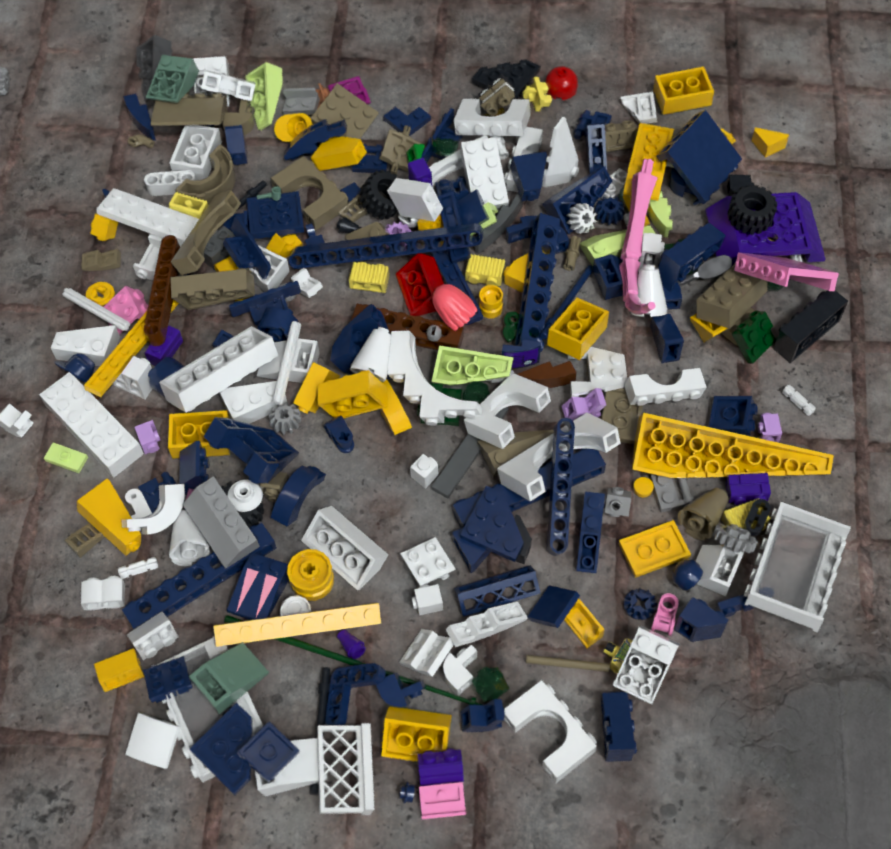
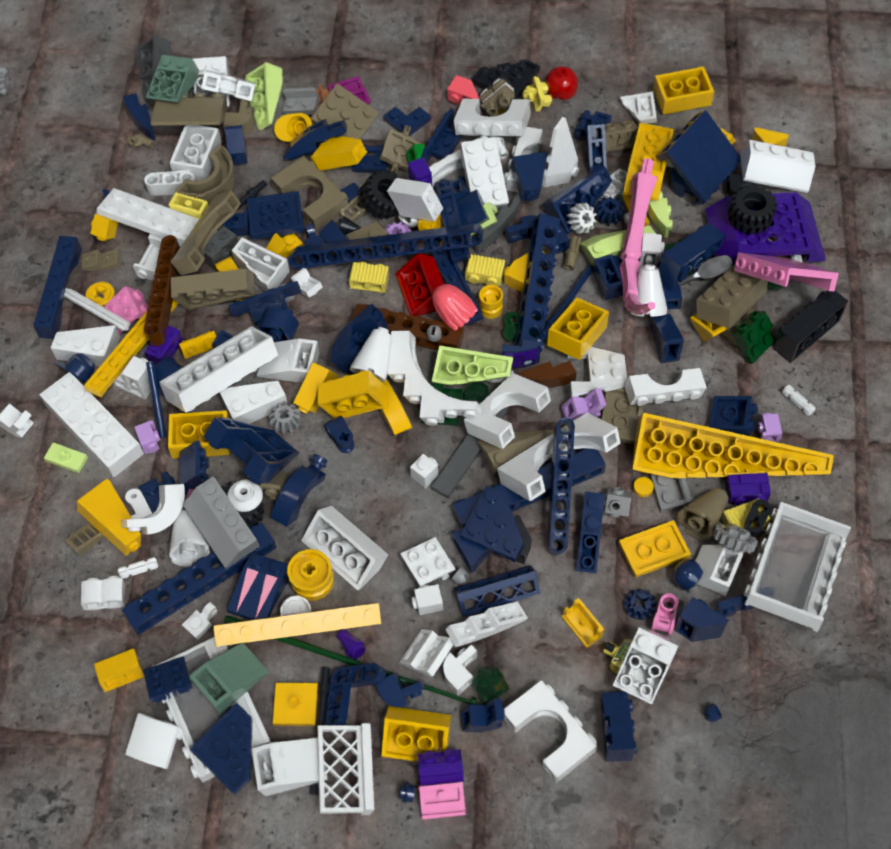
white slope [127,612,178,660] -> none
dark blue bracket [223,216,271,279] -> none
dark blue tile [237,721,300,784] -> none
sand green hand [257,186,281,201] -> none
white axle [272,321,301,405] -> none
clear green hair [431,137,458,157] -> none
dark tan bar [526,655,610,672] -> none
dark blue tile [527,585,580,628] -> none
none -> dark blue arch [33,236,82,339]
none -> dark blue bar [146,361,167,438]
none -> yellow hinge [179,330,216,359]
none -> white plate [182,602,218,640]
none -> yellow plate [273,683,318,726]
none -> dark blue plate [309,453,328,470]
none -> dark blue slope [320,220,352,252]
none -> coral slope [447,75,479,105]
none -> light grey hinge [452,567,469,585]
none -> dark blue hinge [704,703,722,722]
none -> white slope [740,140,815,193]

